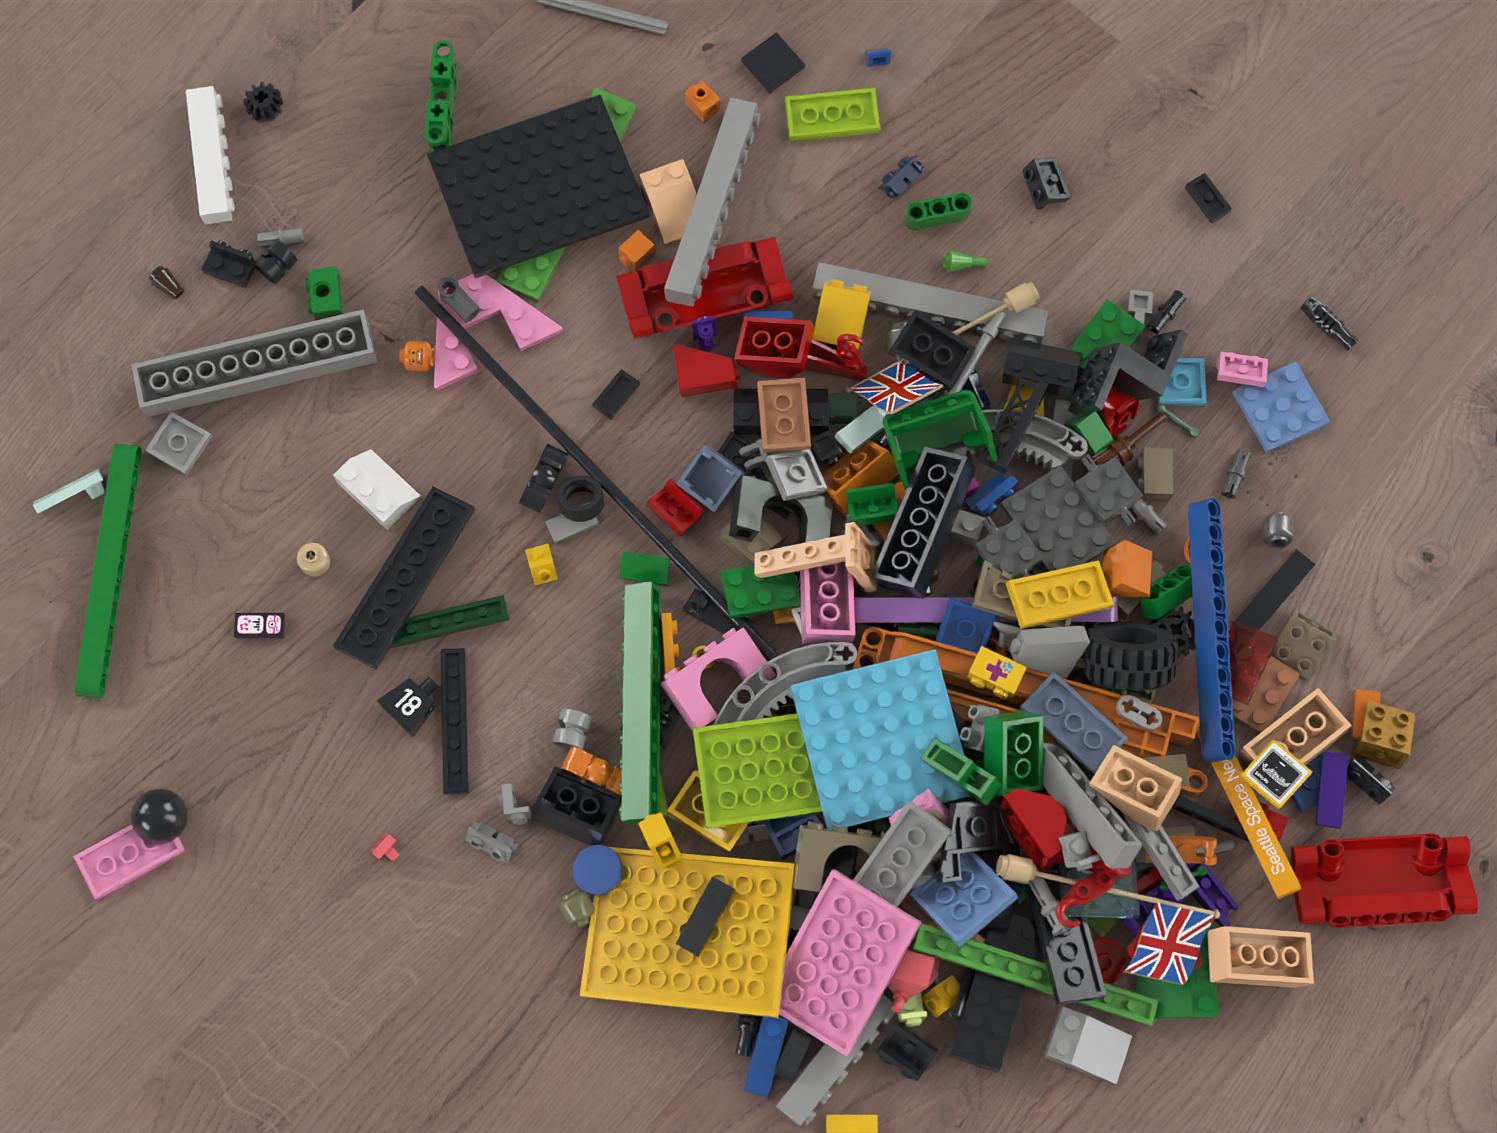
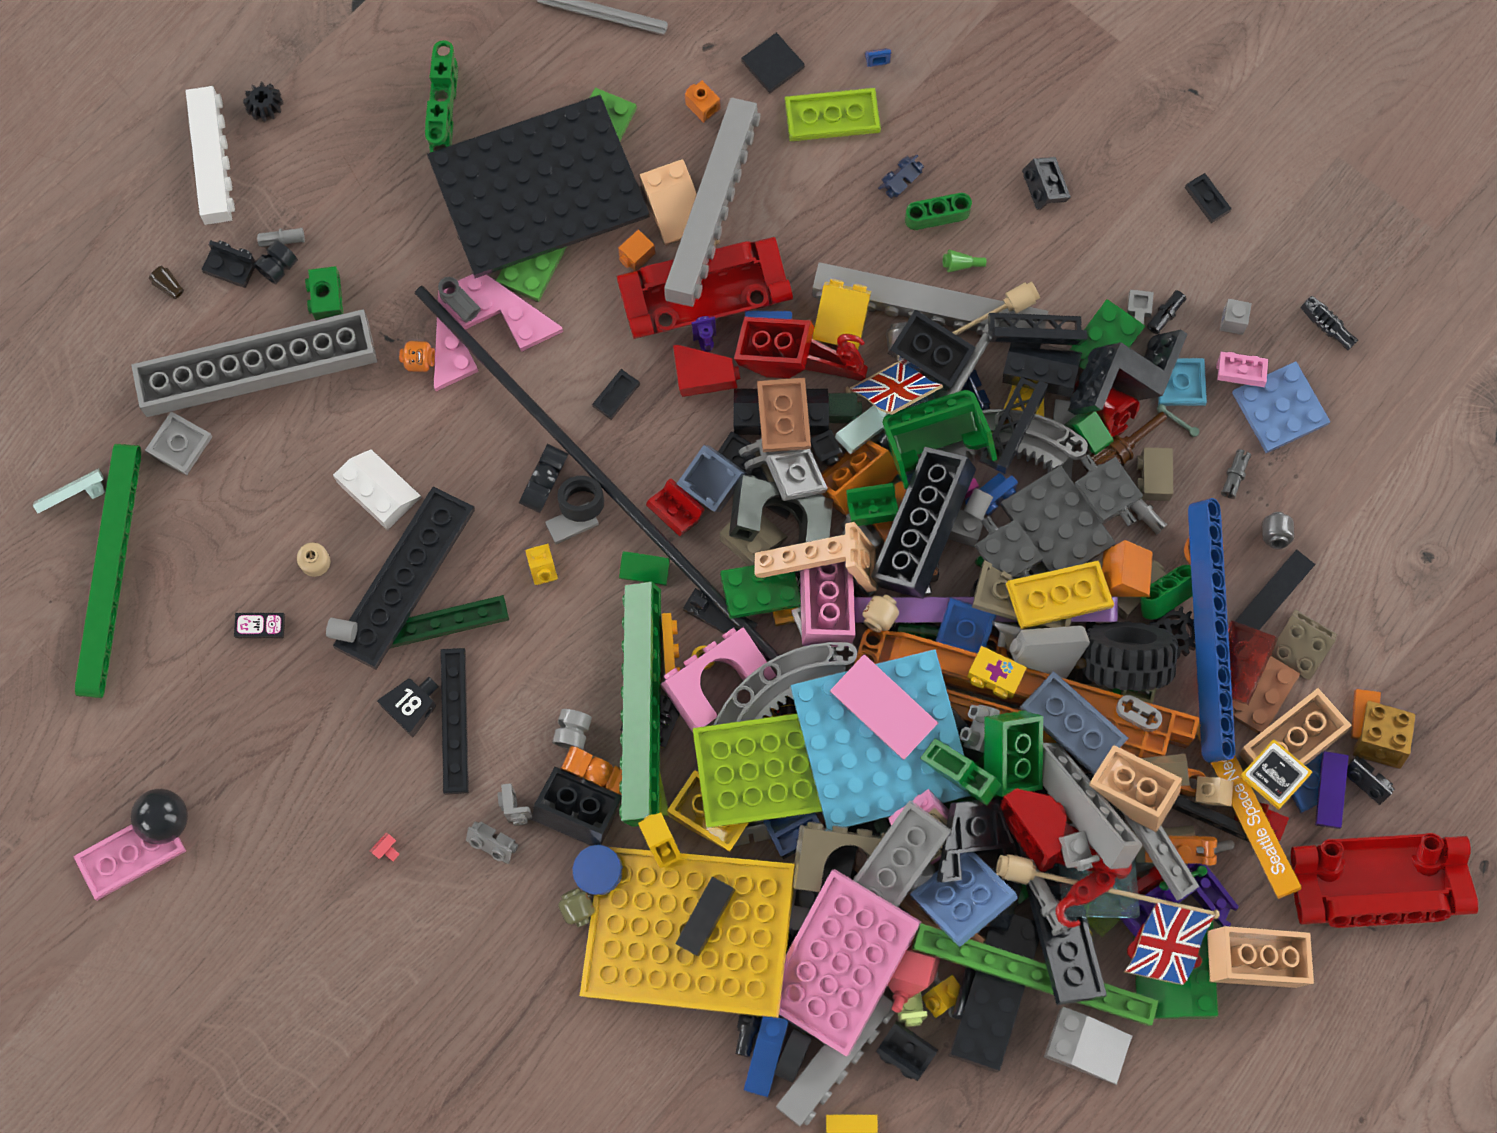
red tile [1092,937,1127,984] -> none
none -> light grey piece [326,618,357,643]
none -> bright pink tile [830,654,938,760]
none -> tan head [863,595,899,633]
none -> light grey piece [963,488,993,520]
none -> black fence [988,313,1087,346]
none -> tan brick [1195,777,1233,807]
none -> light grey brick [1220,299,1252,335]

